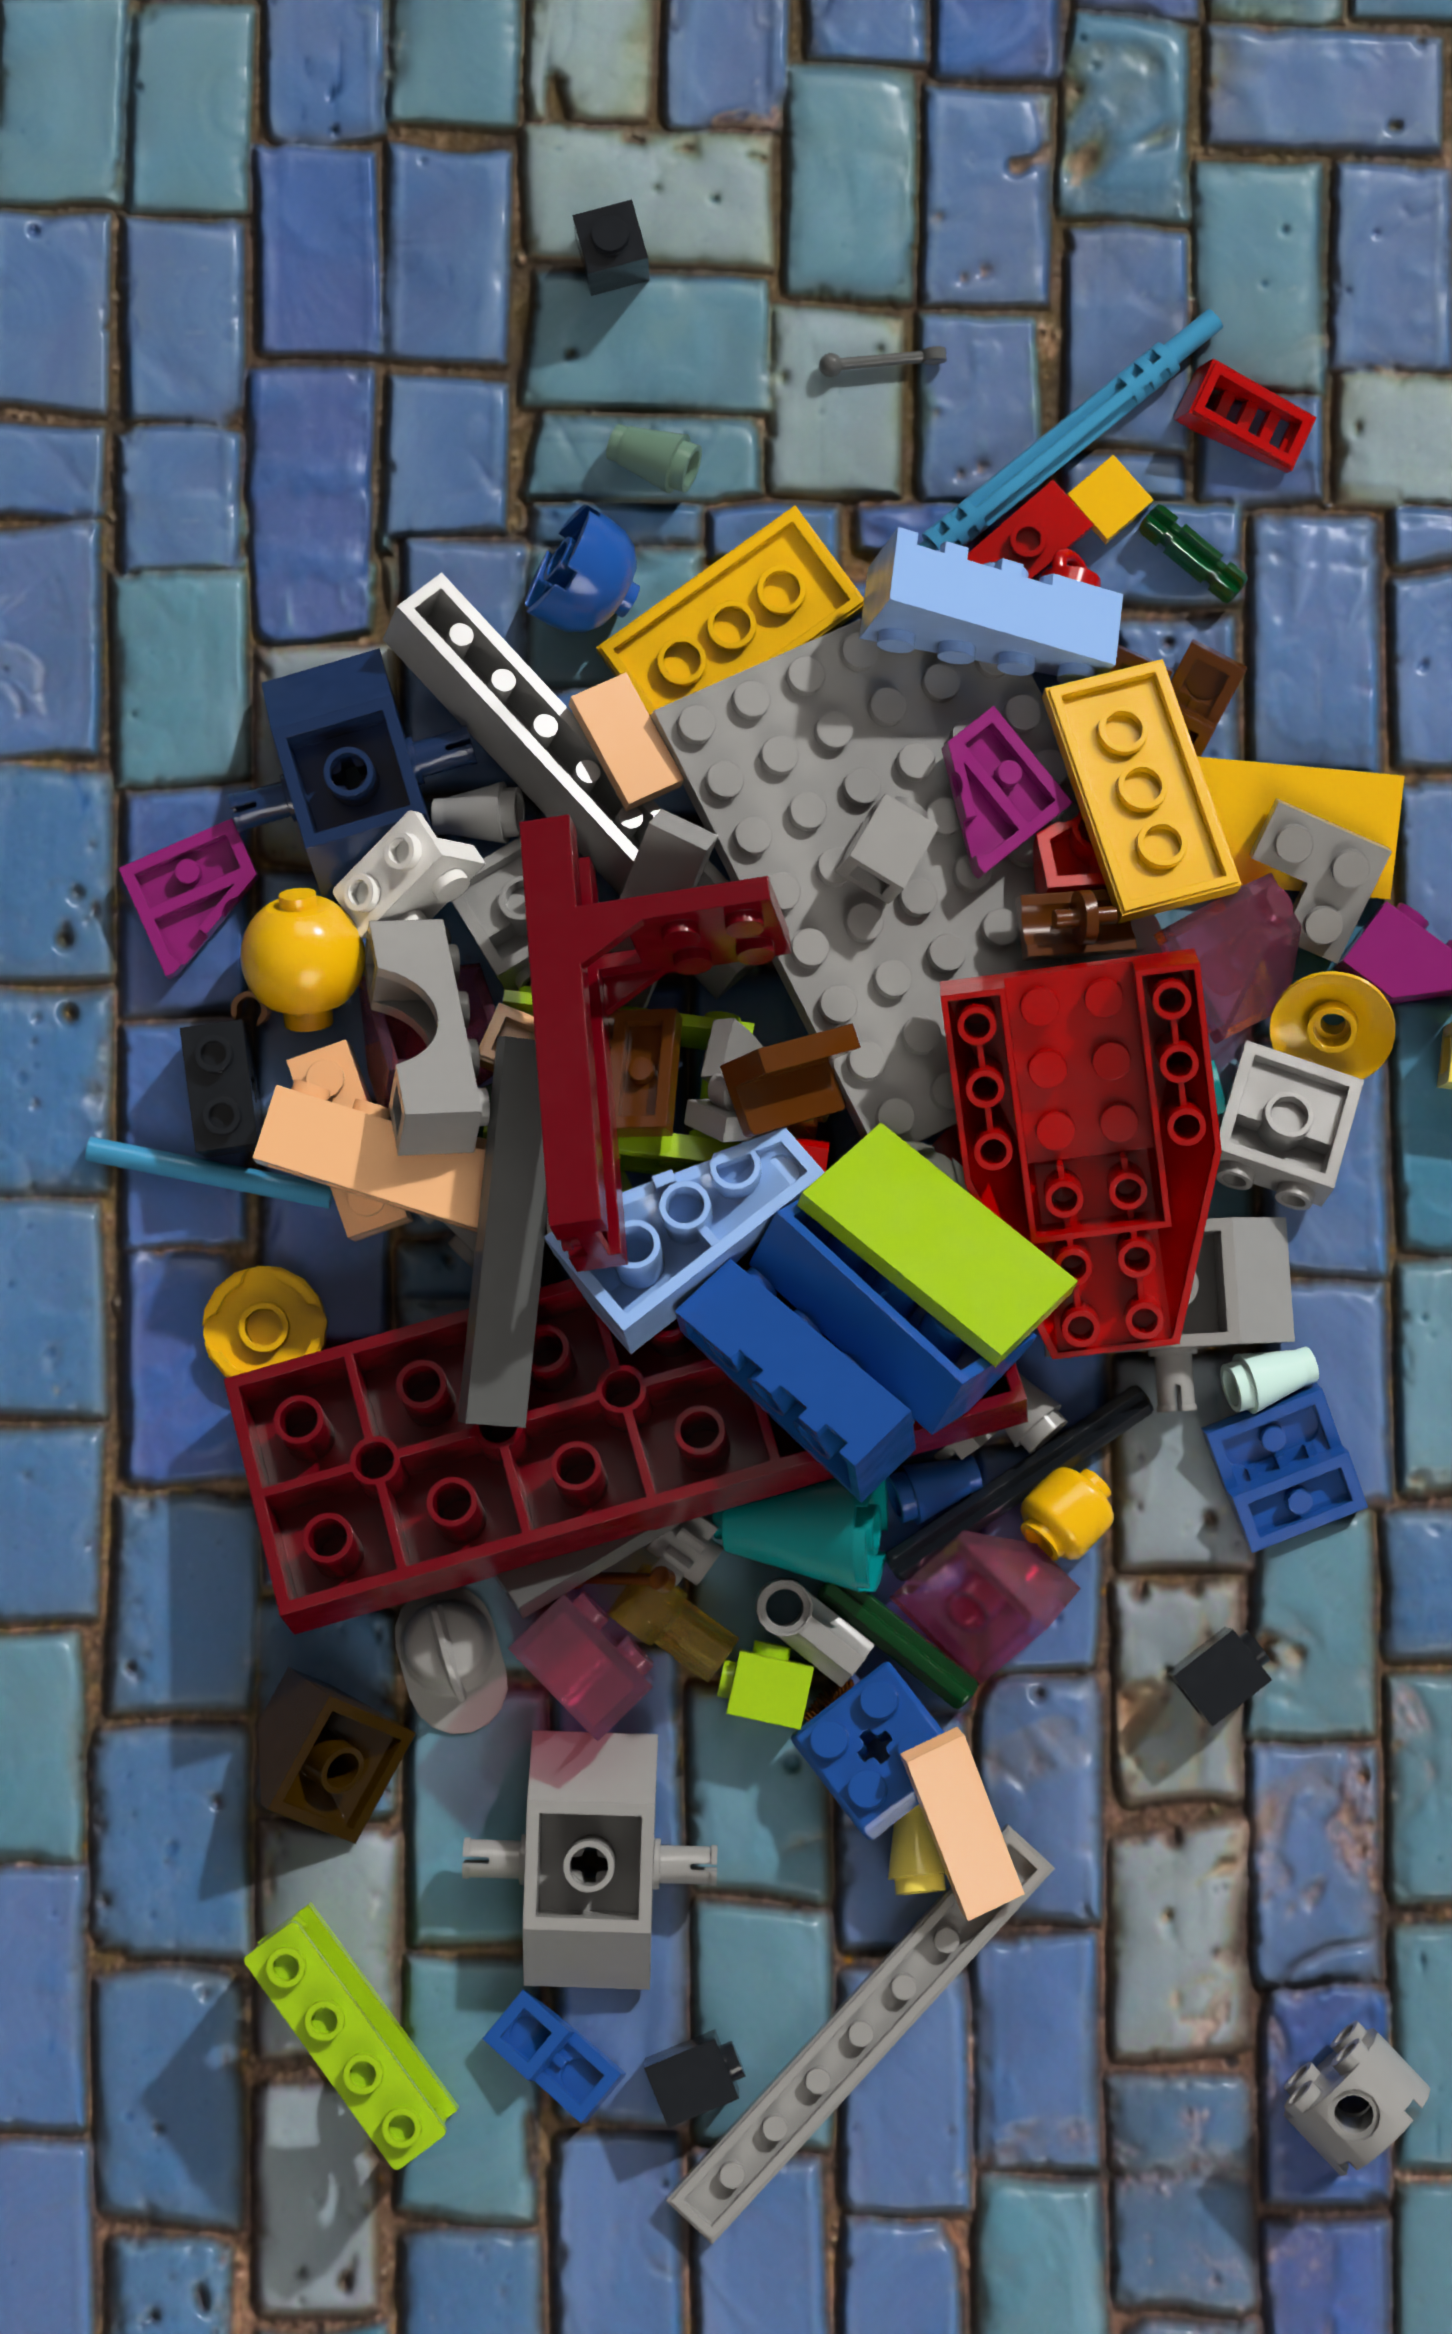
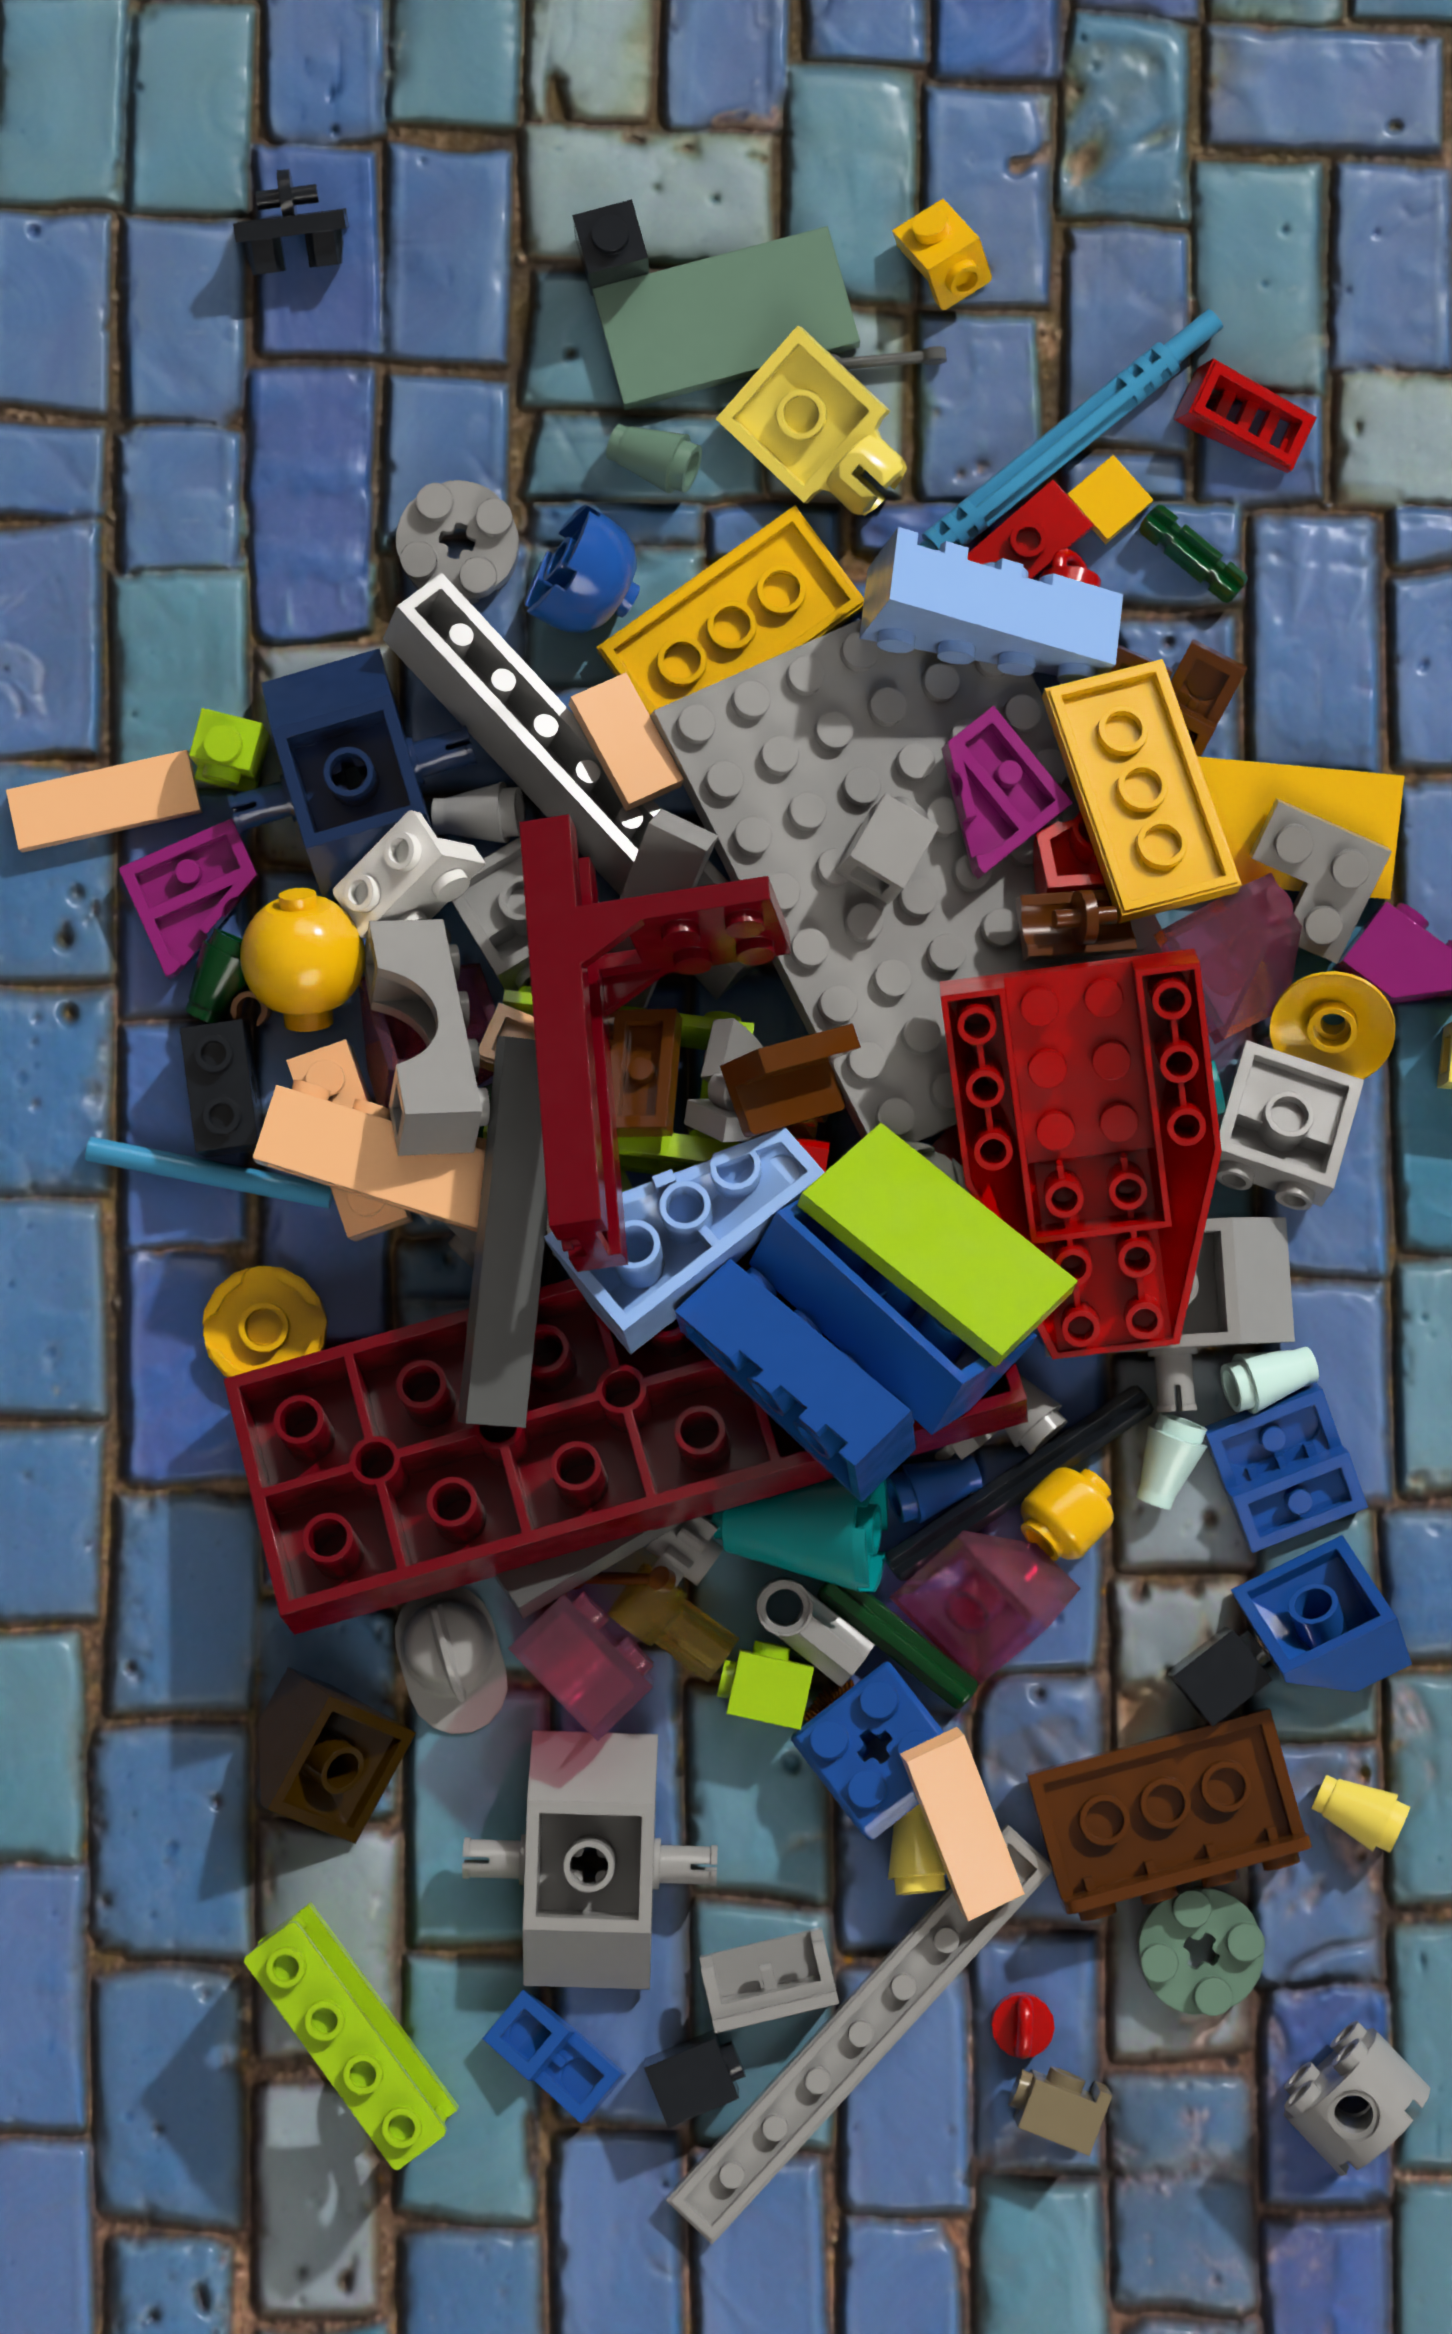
none -> light nougat tile [6,750,203,853]
none -> dark green cone [184,928,247,1023]
none -> lime brick [189,708,271,792]
none -> black hips [233,169,349,275]
none -> light grey plate [396,480,520,605]
none -> sand green tile [592,226,860,410]
none -> light grey hinge [699,1927,839,2034]
none -> light yellow plate [716,326,907,516]
none -> yellow bracket [892,198,992,310]
none -> red tile [990,1991,1055,2059]
none -> dark tan brick [1008,2066,1112,2156]
none -> reddish brown bracket [1025,1707,1312,1921]
none -> light aqua cone [1136,1412,1208,1510]
none -> sand green plate [1136,1886,1265,2016]
none -> blue slope [1231,1535,1412,1692]
none -> light yellow cone [1311,1775,1411,1853]

